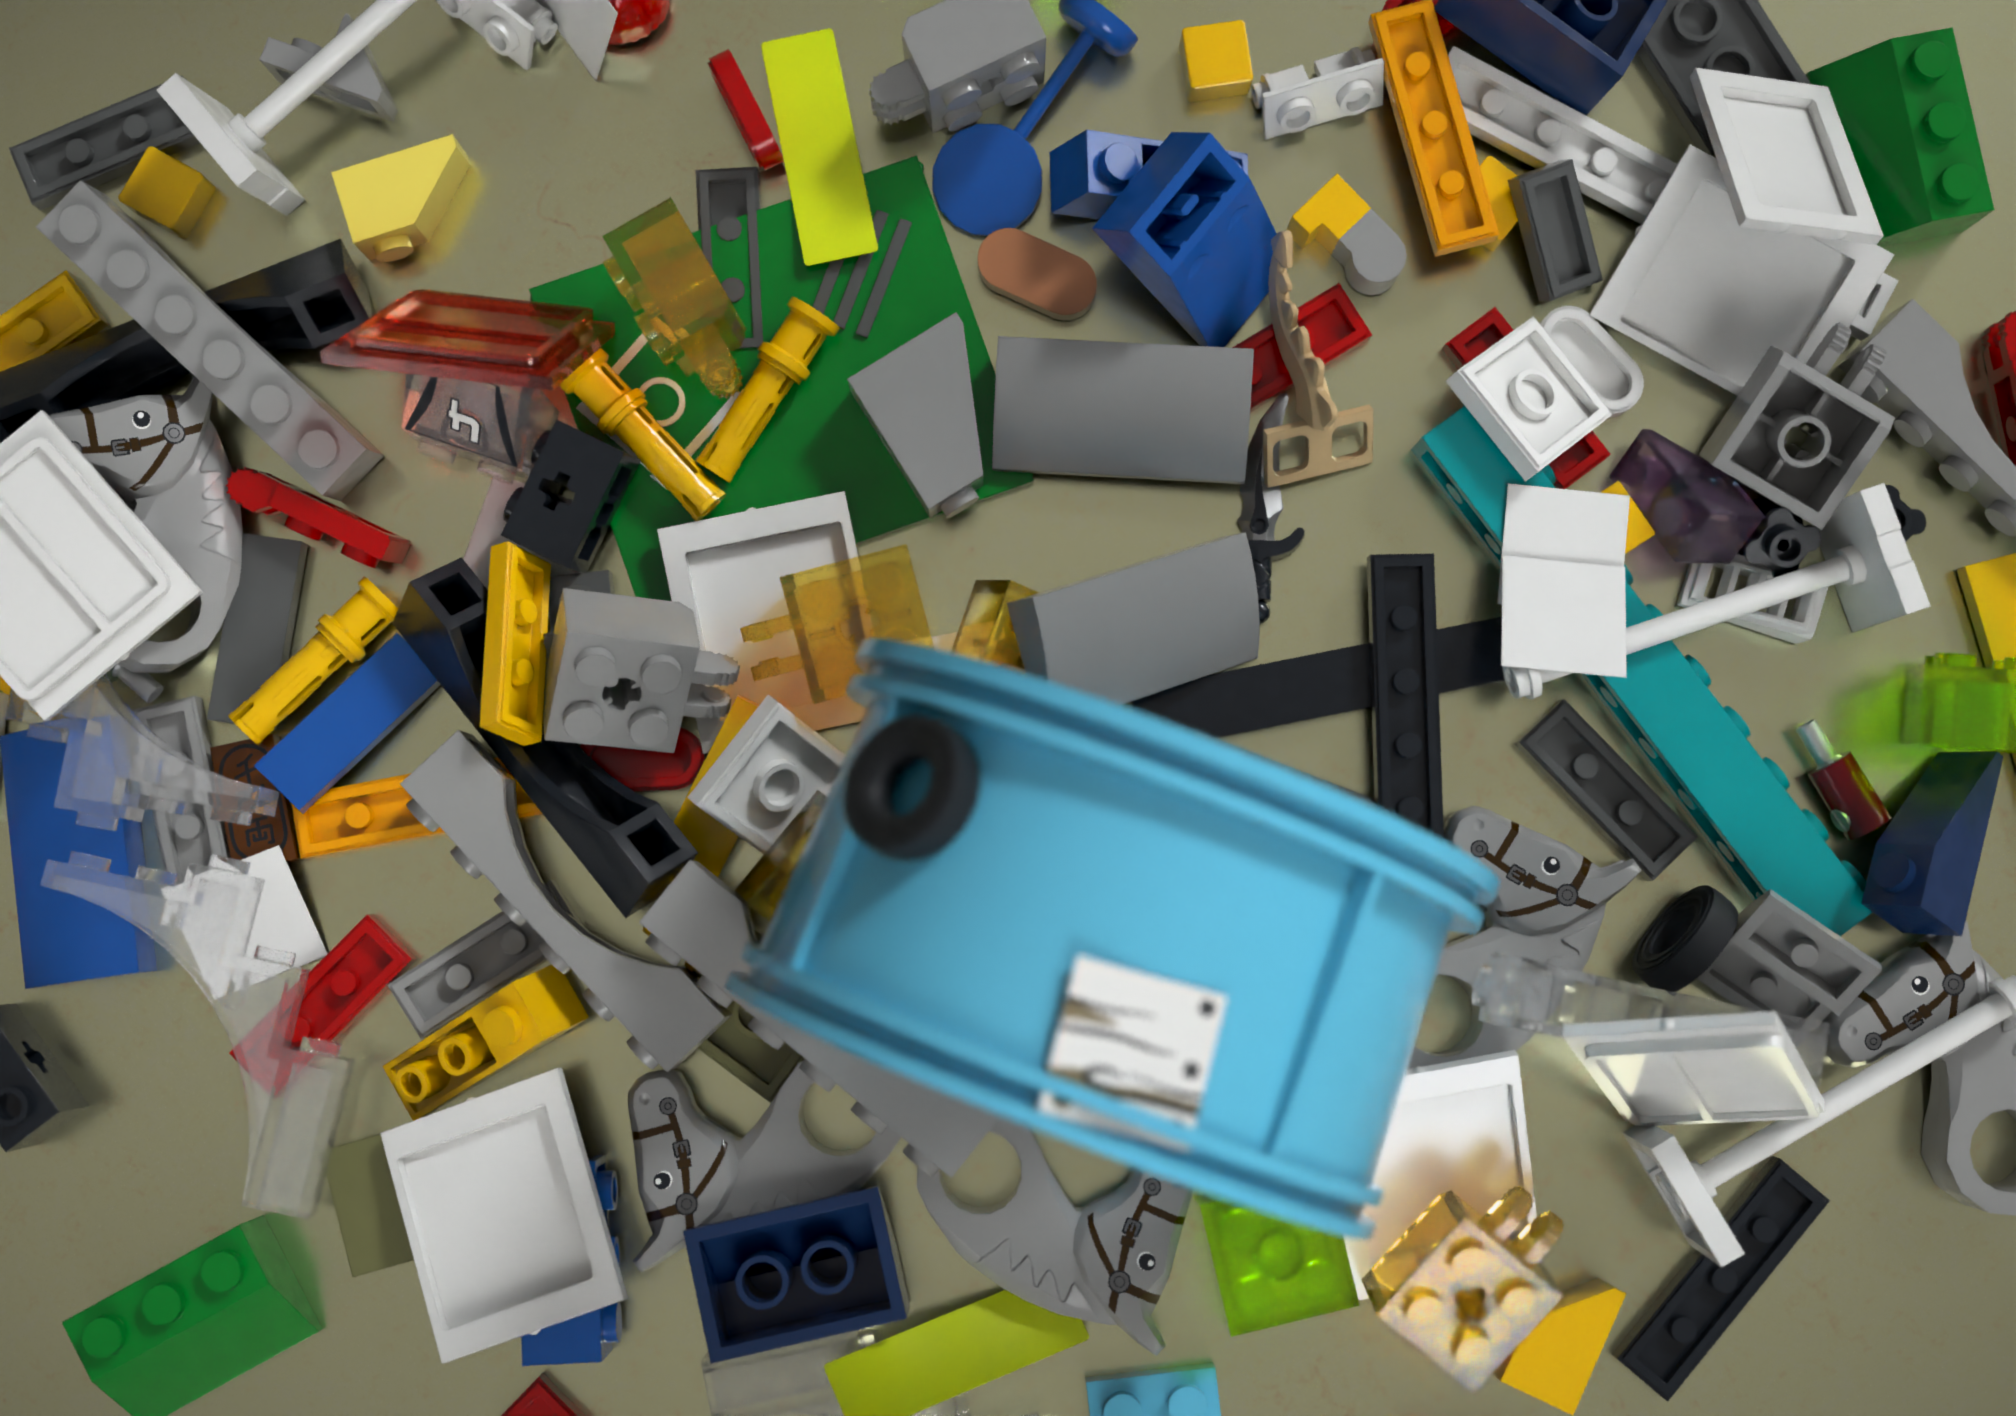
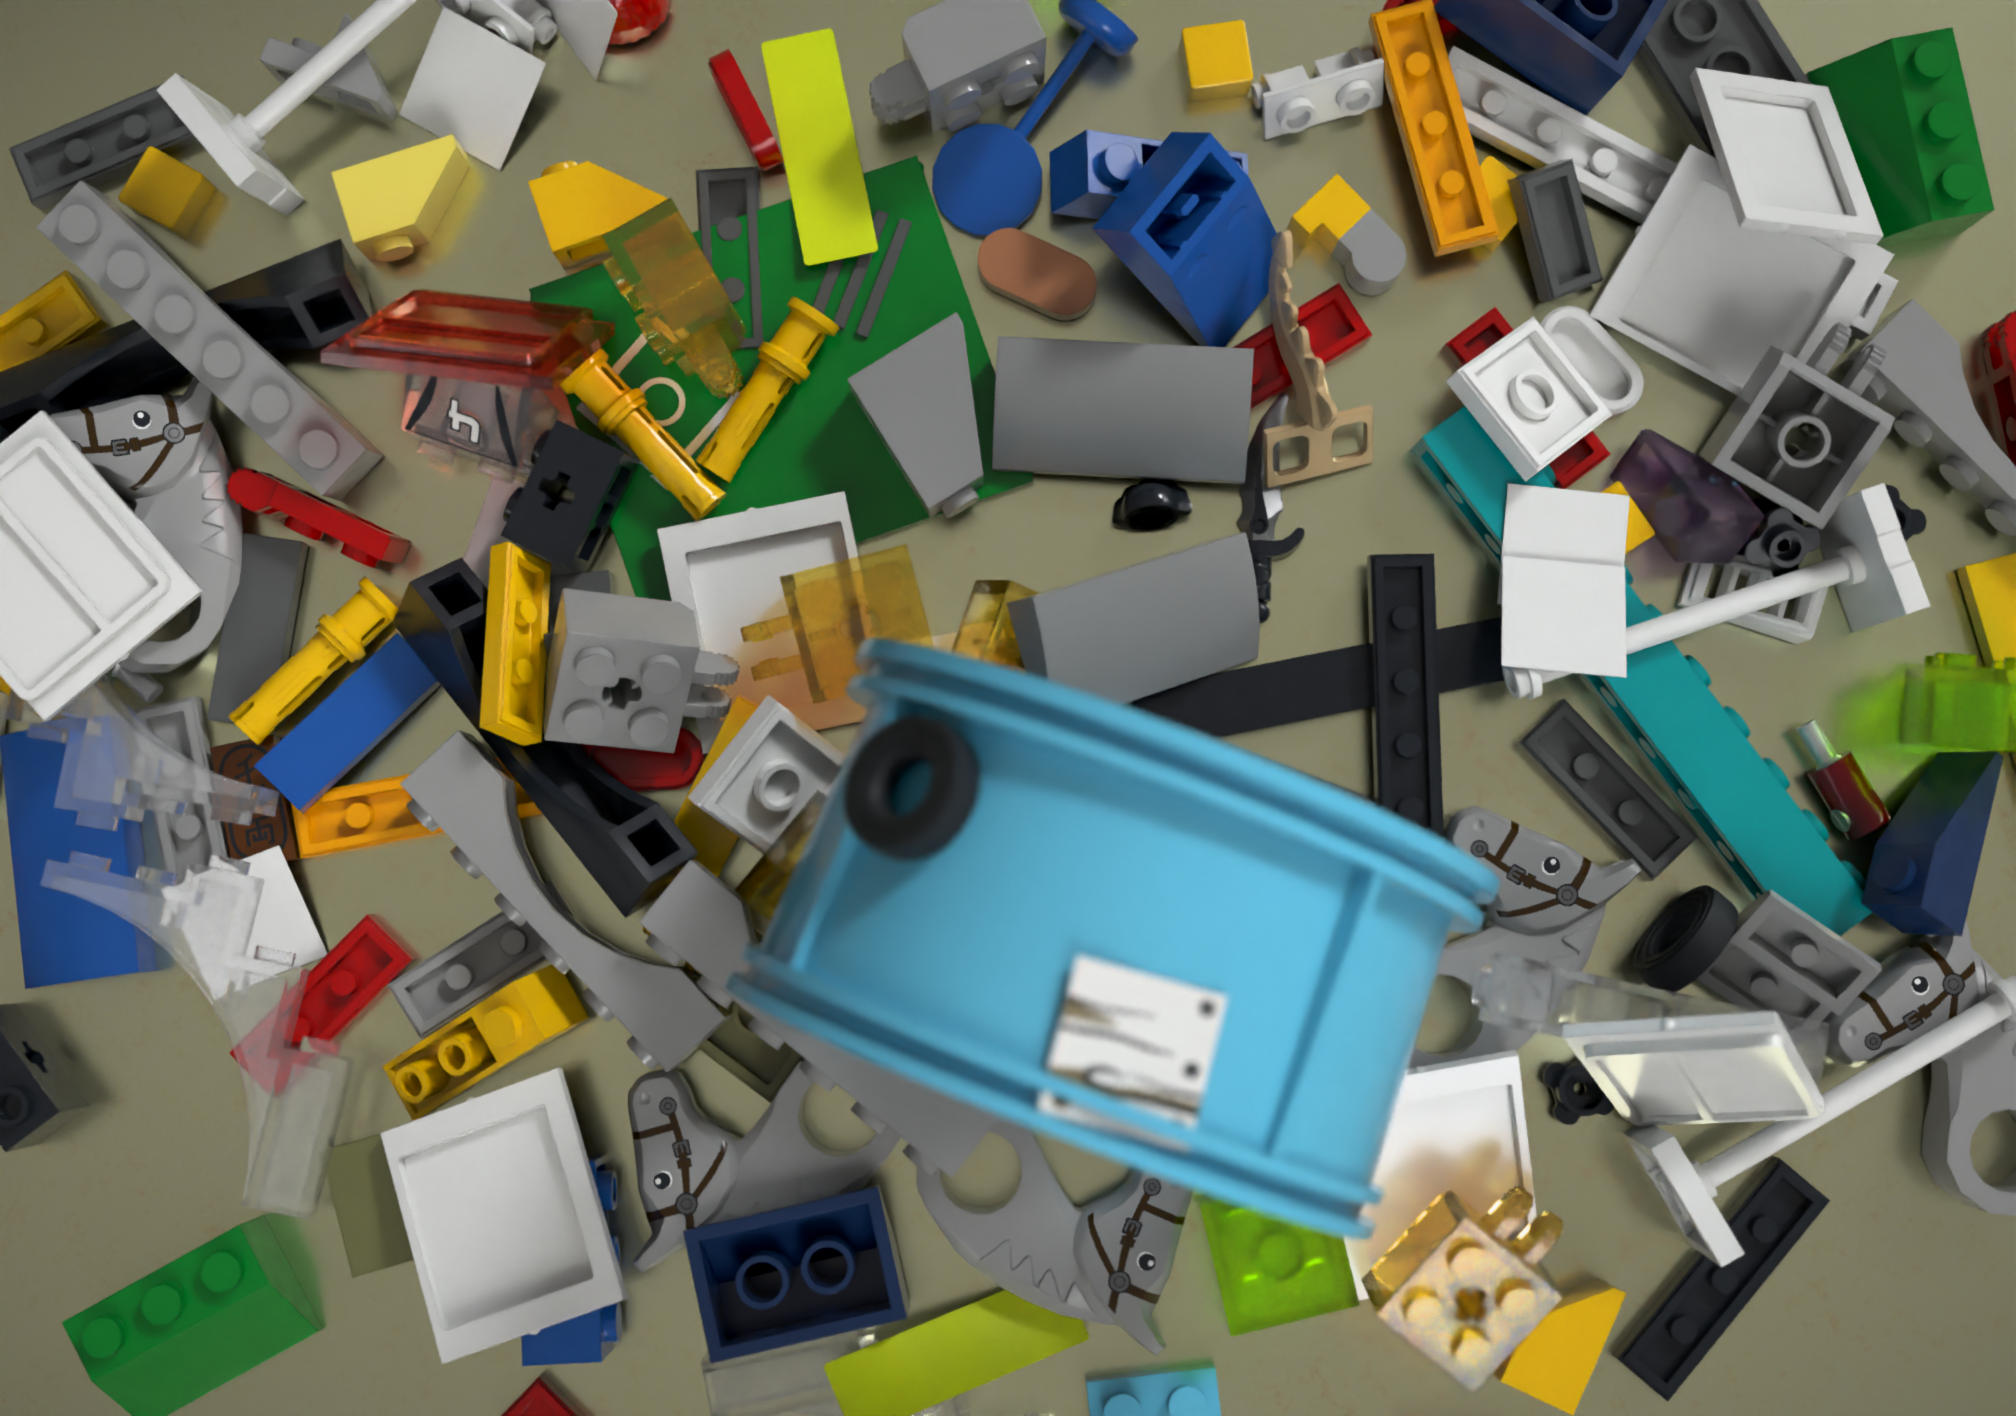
none -> white sticker [399,6,546,171]
none -> yellow slope [528,161,681,269]
none -> black piece [1112,479,1192,531]
none -> black plate [1543,1060,1614,1125]

